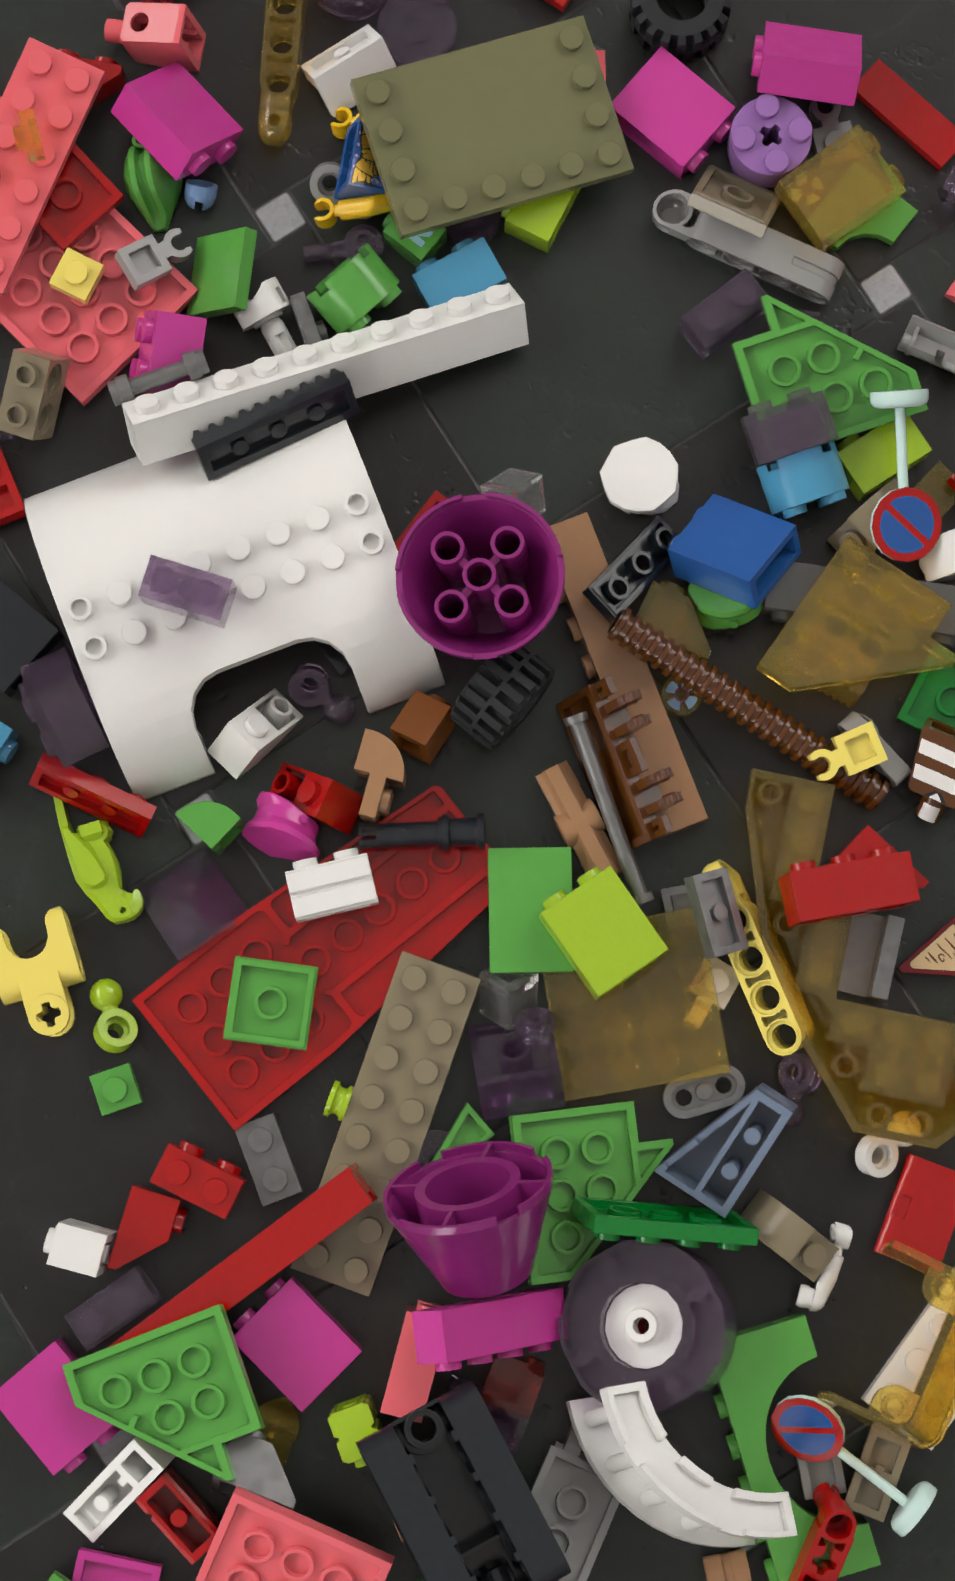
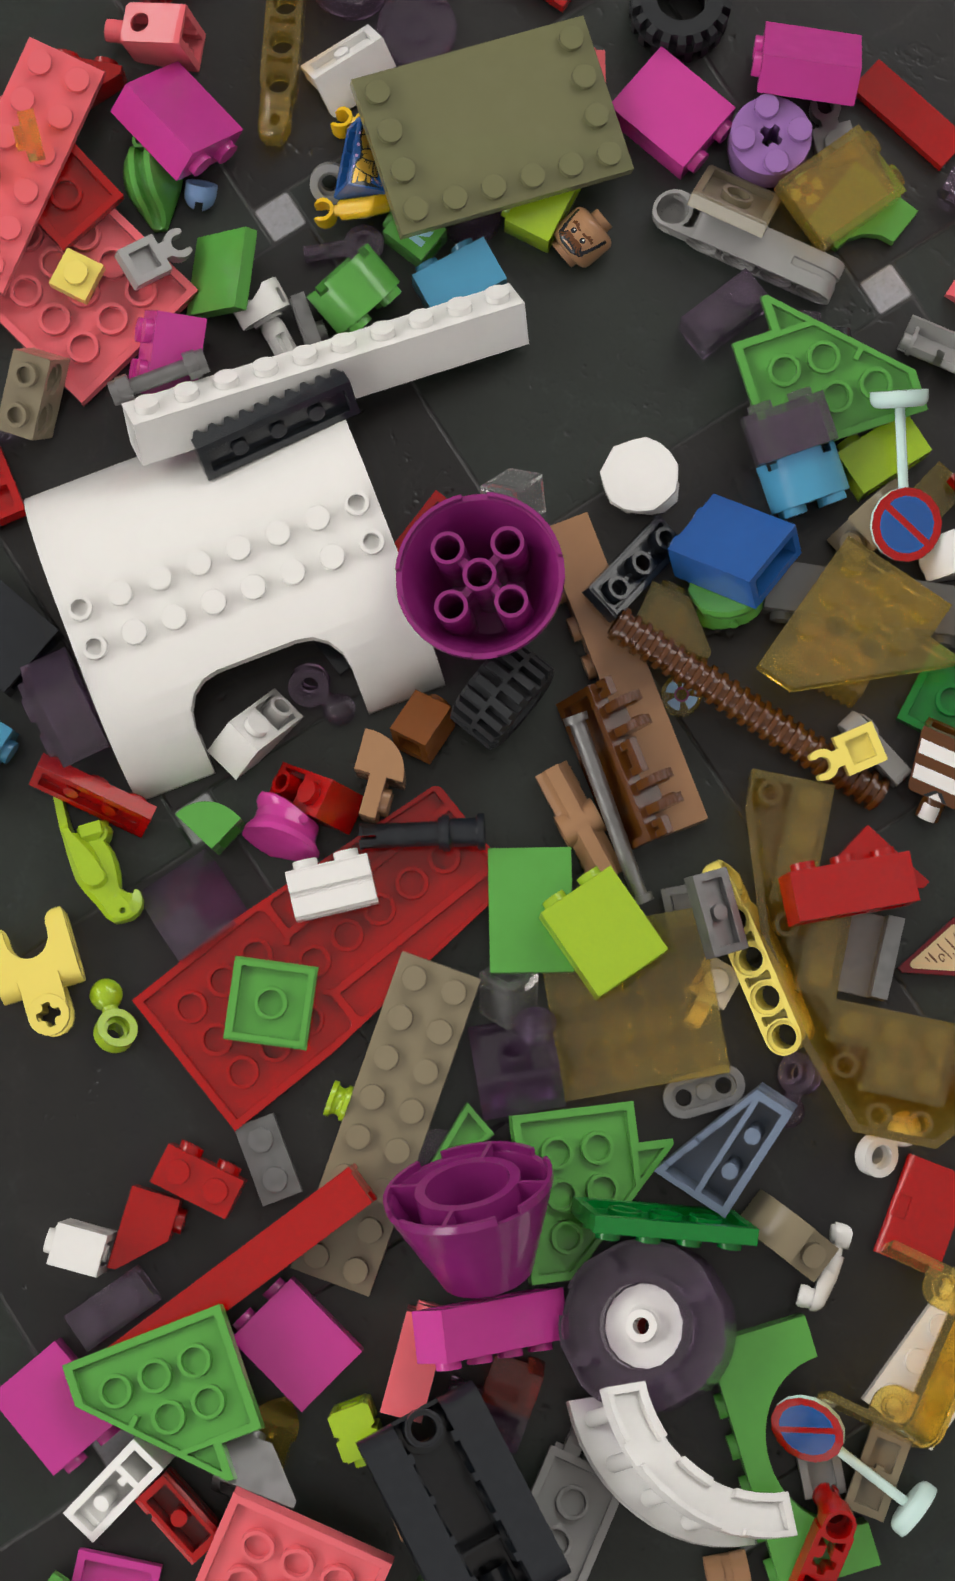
bright green plate [89,1063,143,1116] -> none
clear purple brick [138,555,237,628] -> none
none -> medium nougat head [551,207,612,268]

